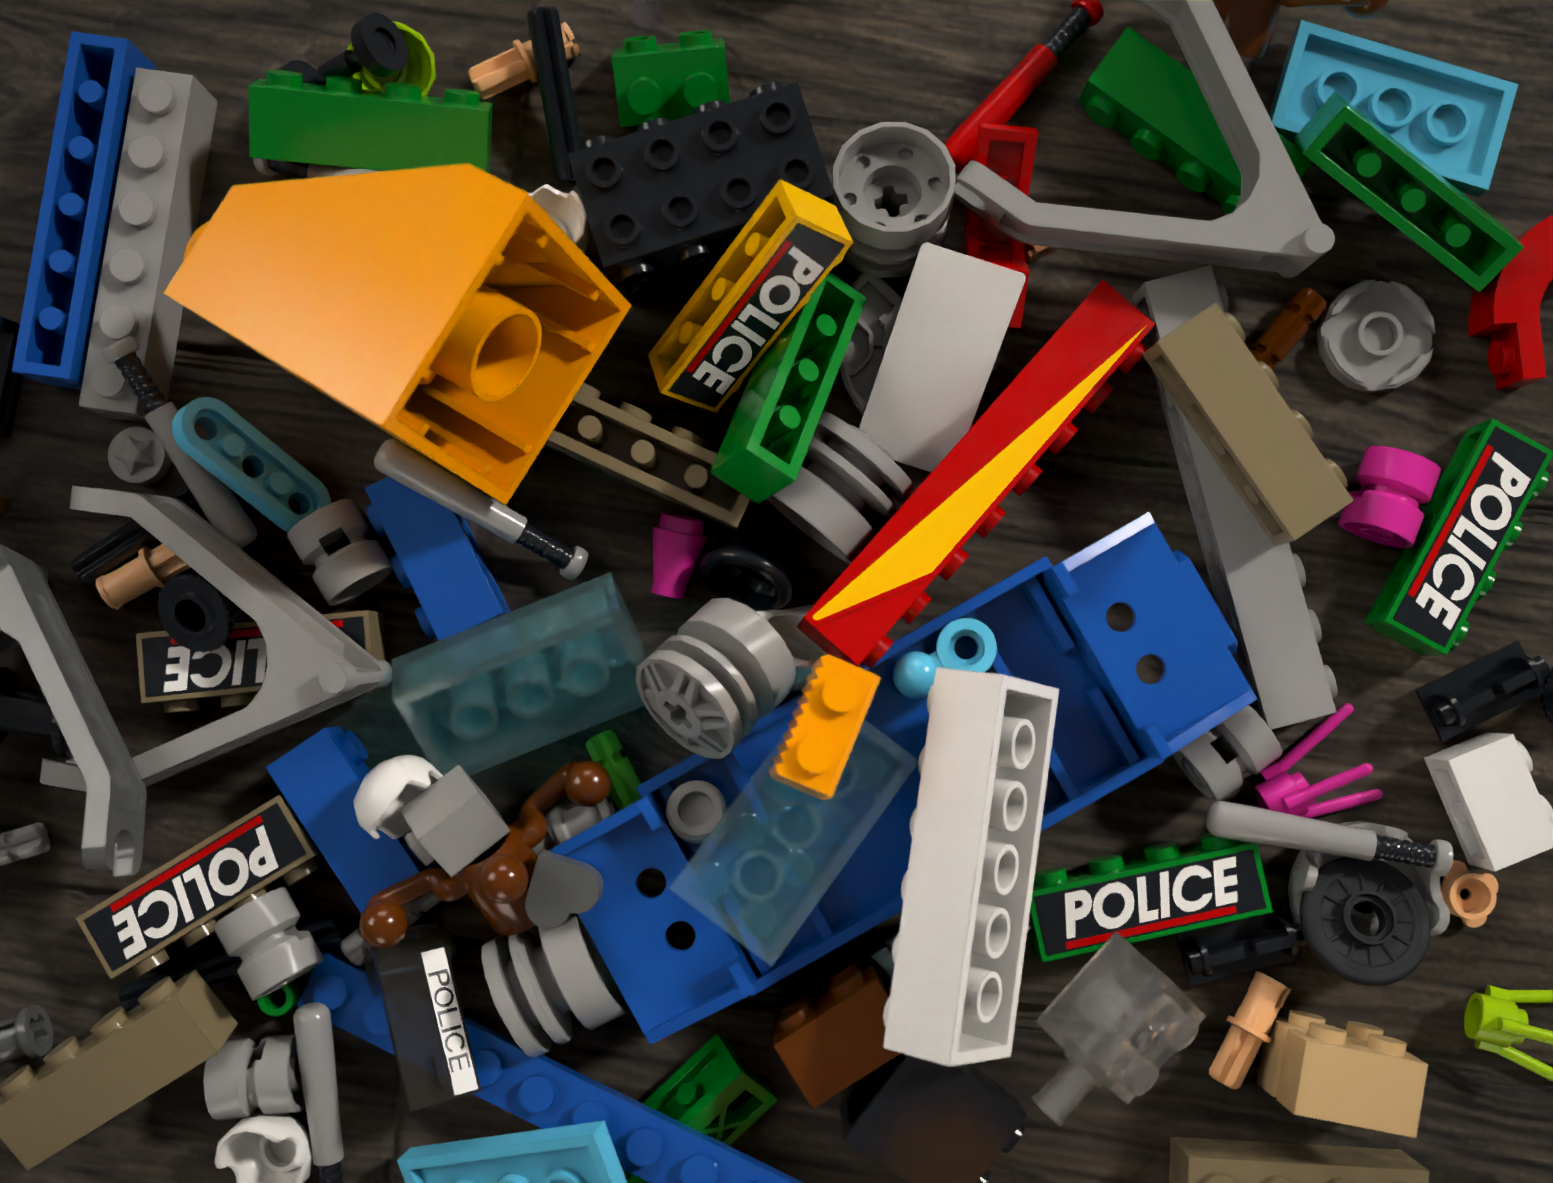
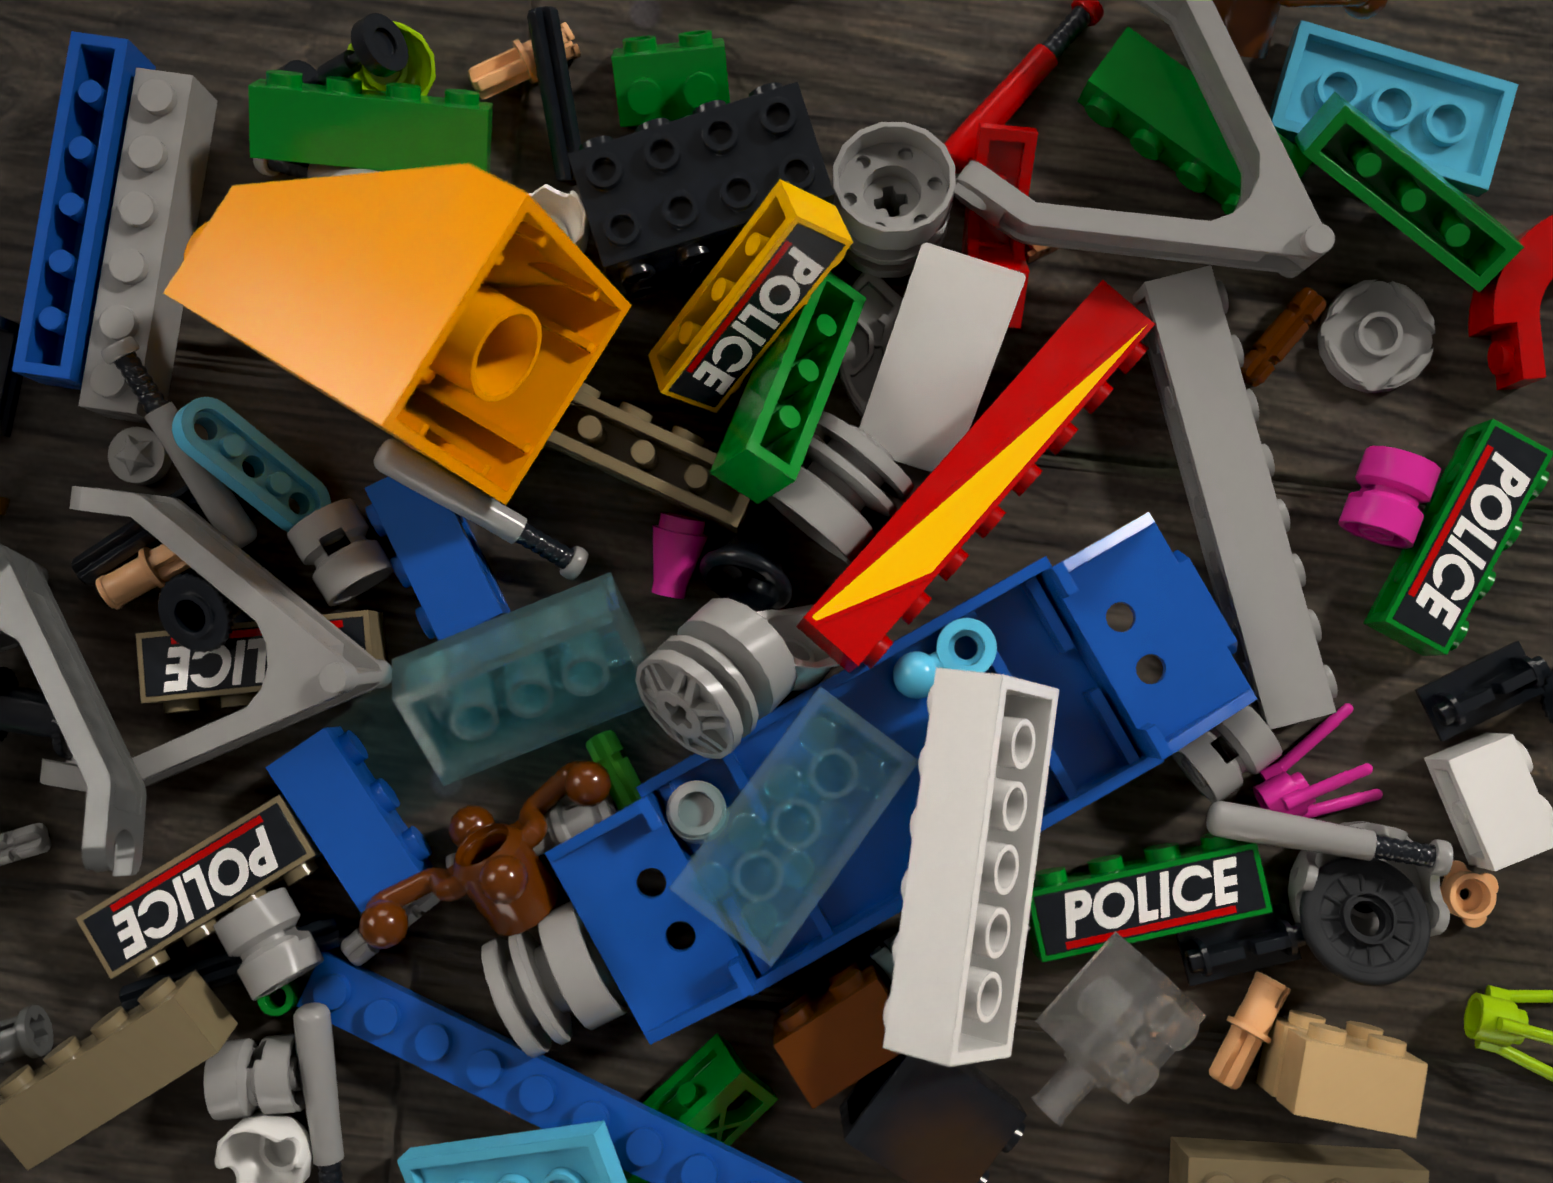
white hair [353,755,443,840] -> none
clear smoke door [362,921,481,1113] -> none
light grey brick [400,764,510,877] -> none
dark grey tile [525,850,604,929] -> none
light orange brick [768,654,881,800] -> none
dark tan brick [1143,303,1354,546] -> none

